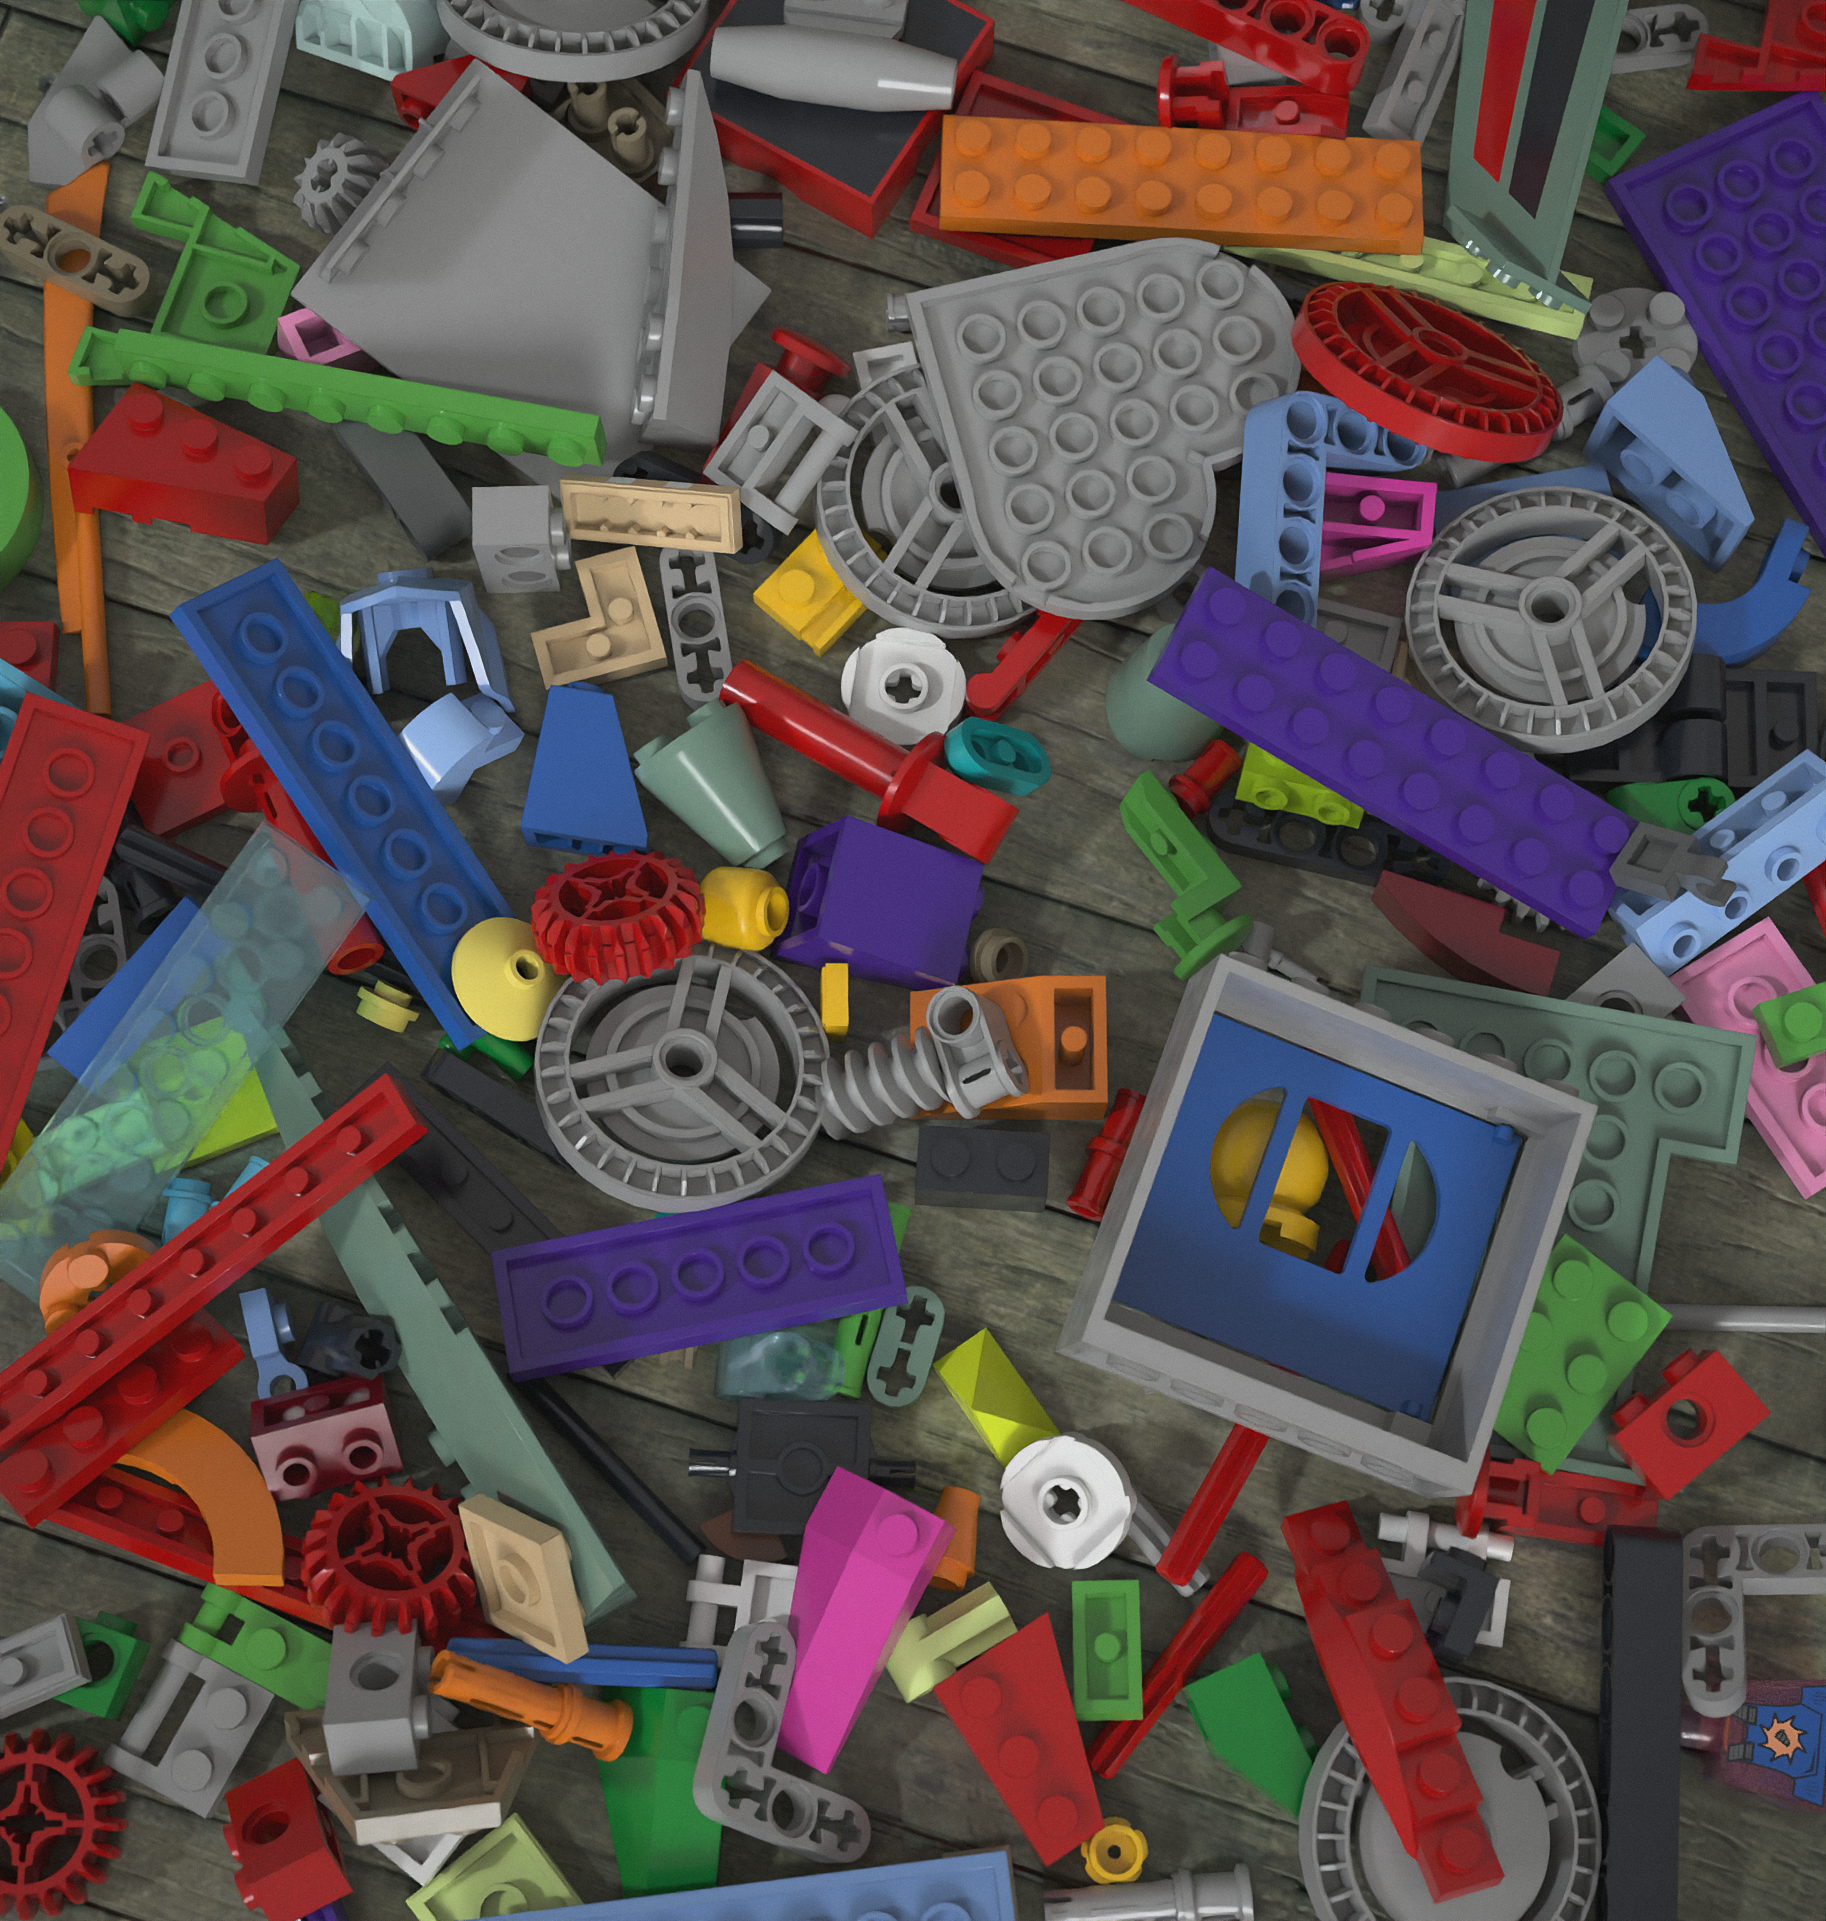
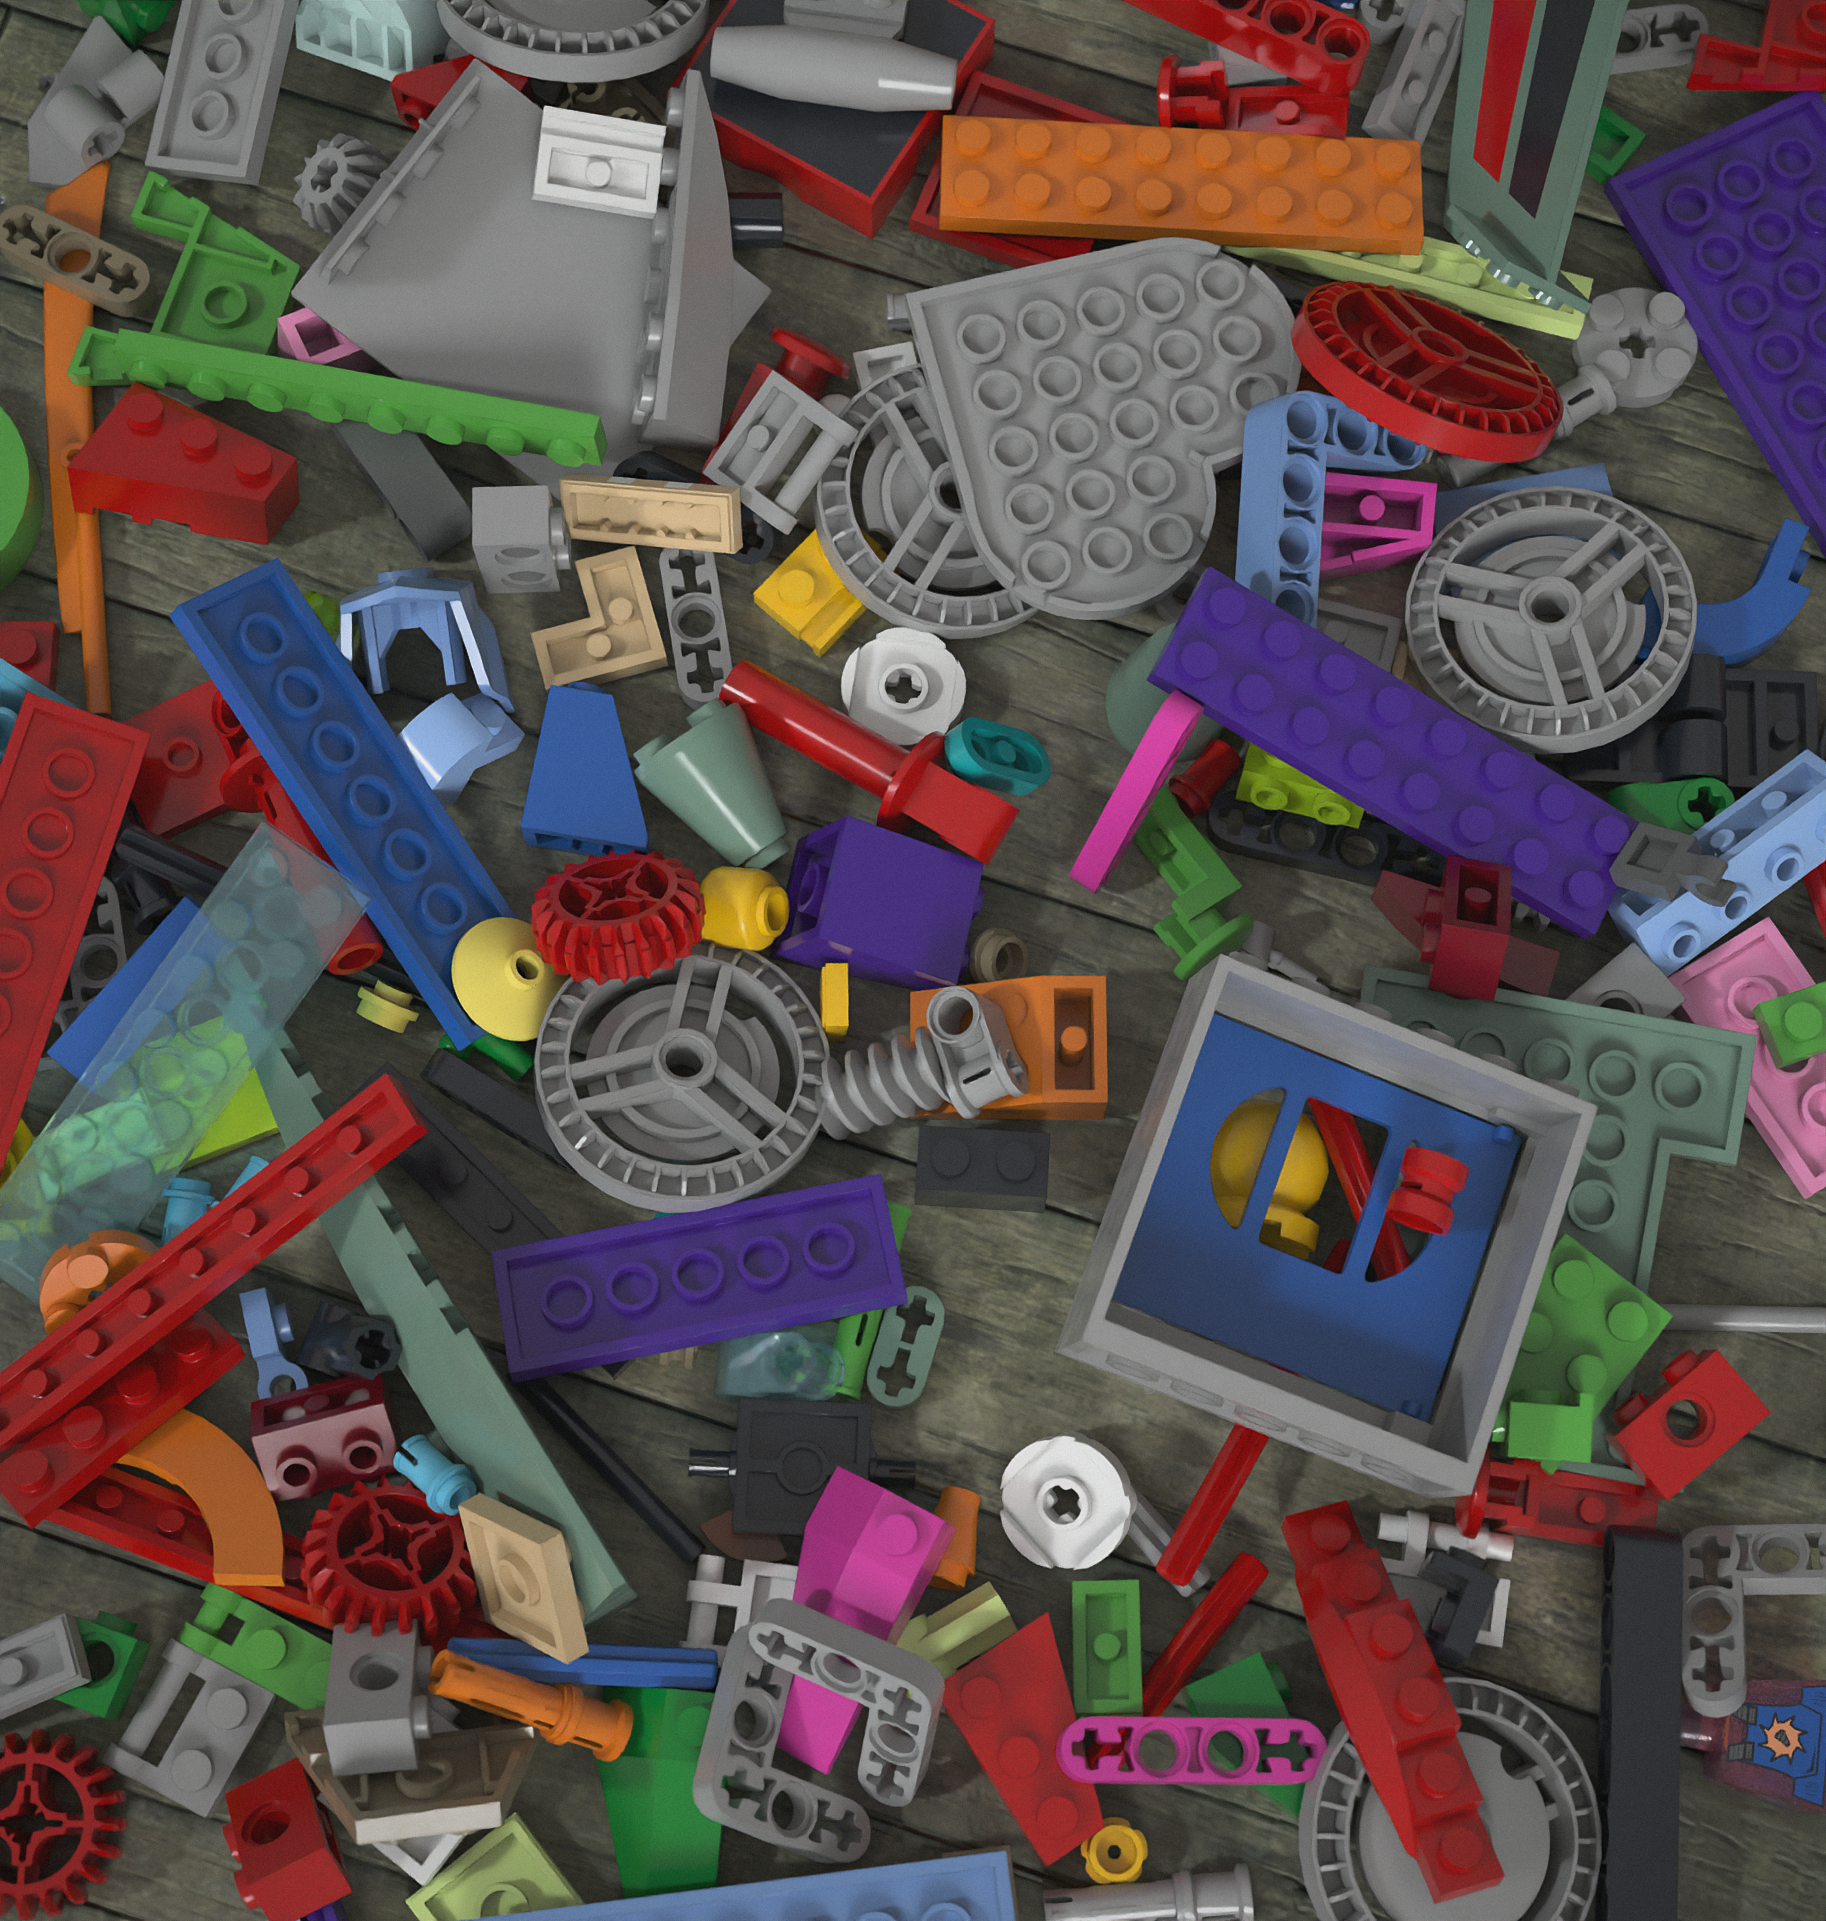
neon yellow slope [932,1328,1061,1470] -> none
red plate [965,609,1085,723] -> none
red pin [1066,1088,1146,1222] -> none
medium blue slope [1581,354,1755,575] -> none
none -> medium azure pin [393,1435,477,1515]
none -> white plate [532,105,666,219]
none -> light grey beam [748,1598,945,1807]
none -> dark pink beam [1055,1716,1327,1785]
none -> dark pink beam [1069,689,1204,894]
none -> red wheel [1384,1147,1470,1235]
none -> dark red brick [1418,855,1512,1002]
none -> bright green brick [1490,1389,1594,1463]

